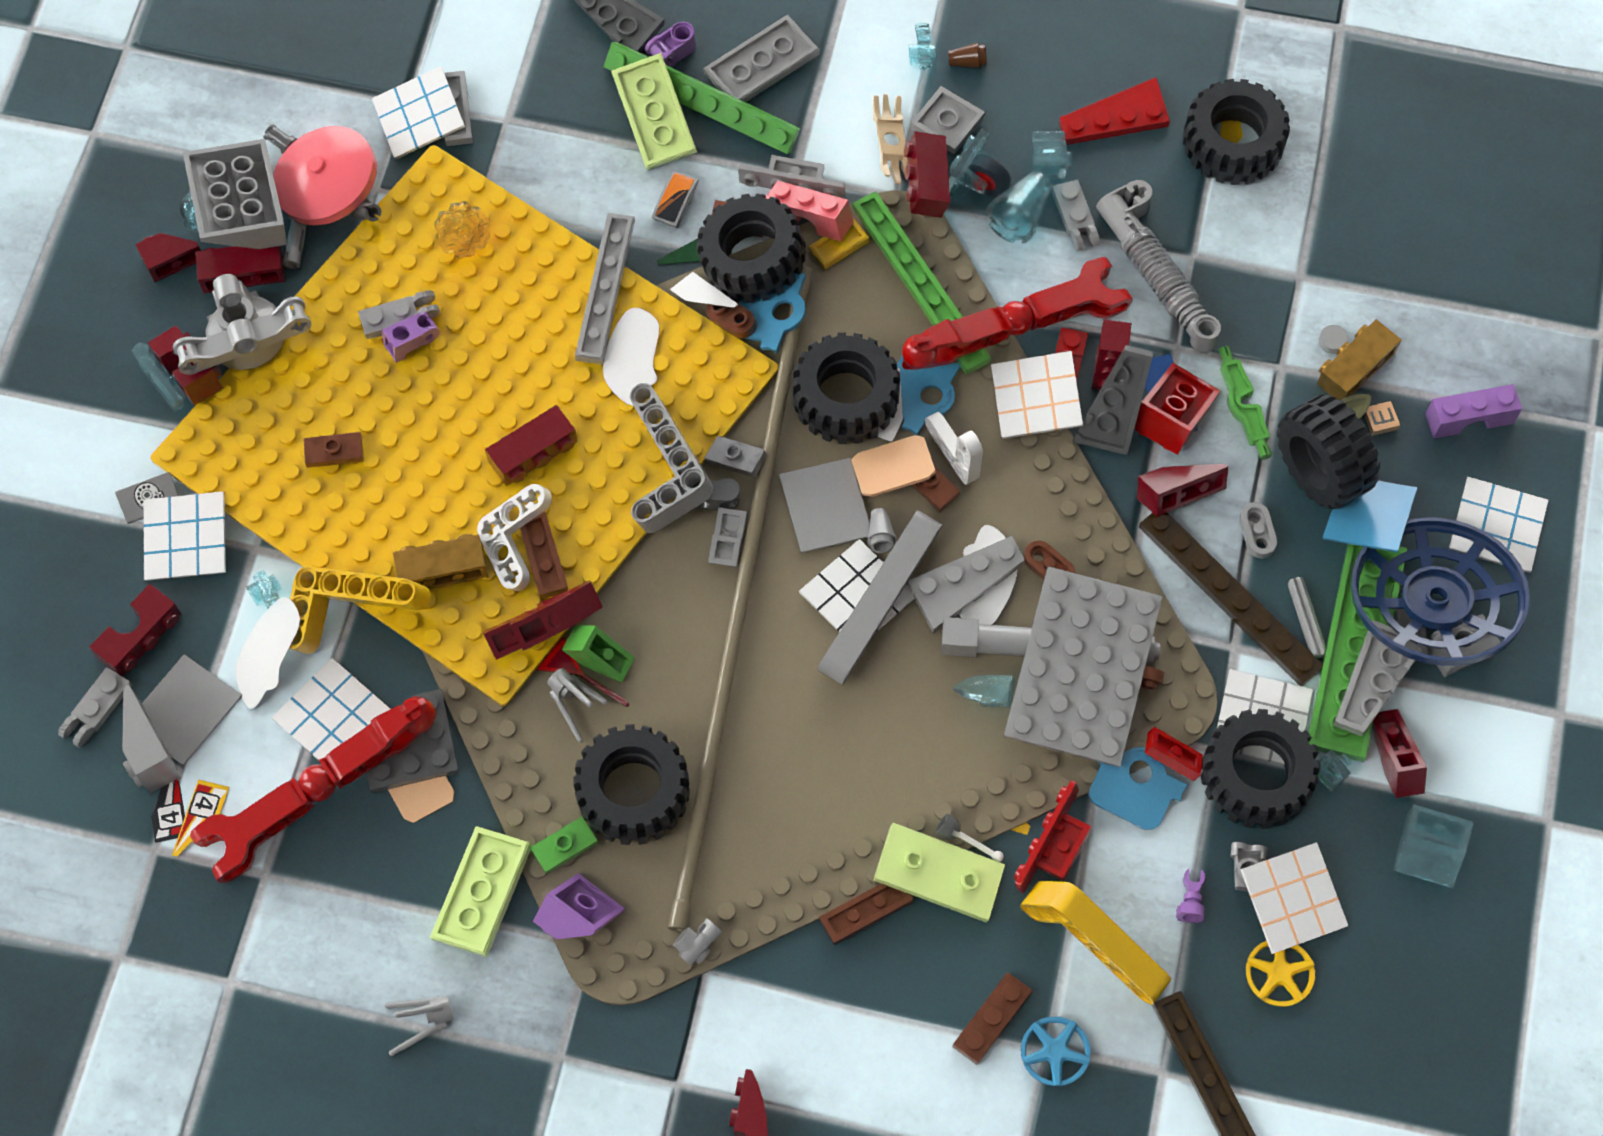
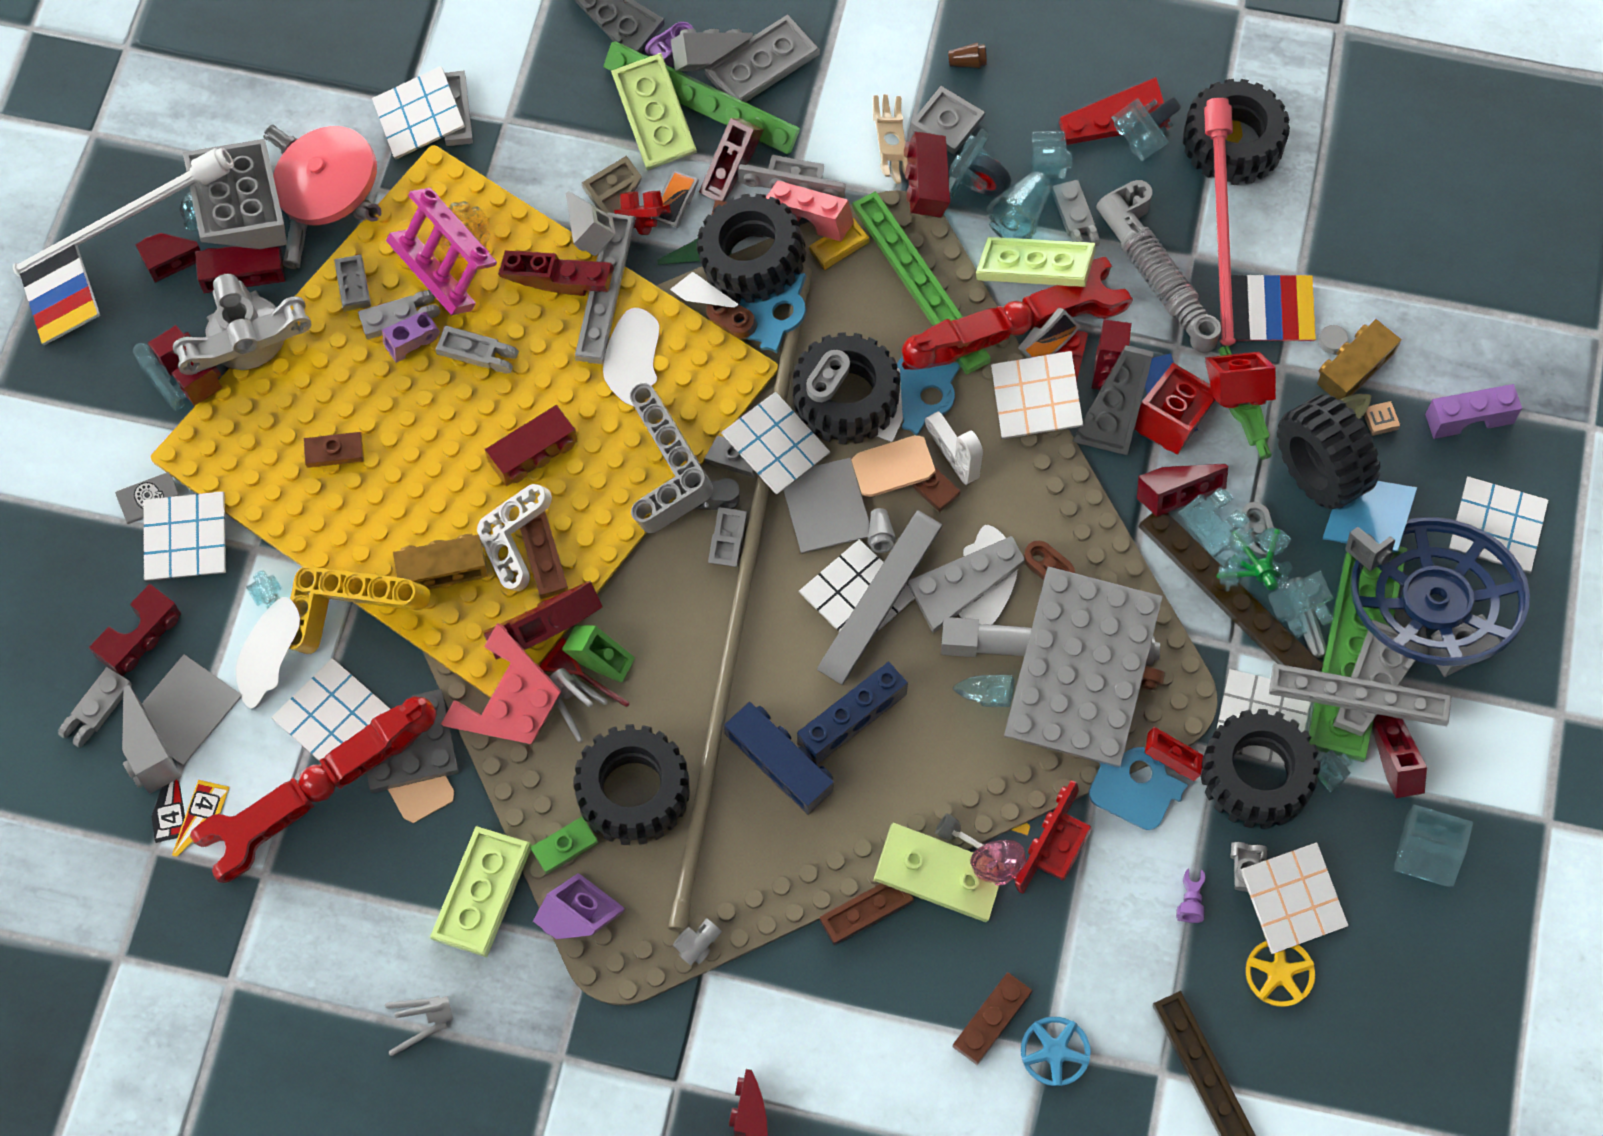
clear light blue plate [908,22,936,70] -> none
yellow beam [1020,881,1171,1005] -> none
none -> flag [13,148,234,345]
none -> flat silver plate [334,254,371,312]
none -> dark pink fence [386,188,497,315]
none -> light grey hinge [435,326,519,374]
none -> coral wing [441,623,562,744]
none -> dark red slope [498,250,614,296]
none -> light grey slope [566,191,616,256]
none -> dark tan wing [582,155,642,214]
none -> red hips [614,190,671,235]
none -> light grey slope [671,29,753,71]
none -> slope [699,118,764,201]
none -> white piece [721,392,830,495]
none -> dark blue brick [724,701,834,815]
none -> dark blue brick [797,661,908,765]
none -> light grey plate [806,350,850,402]
none -> clear pink piece [970,840,1026,885]
none -> yellowish green plate [976,237,1096,287]
none -> slope [1018,307,1080,358]
none -> clear light blue plate [1111,97,1181,161]
none -> clear light blue plate [1179,488,1251,557]
none -> flag [1204,98,1316,346]
none -> red slope [1205,352,1276,408]
none -> clear light blue plant [1216,528,1293,591]
none -> clear light blue plate [1267,570,1334,638]
none -> light grey tile [1269,663,1452,727]
none -> dark grey bracket [1345,527,1395,571]

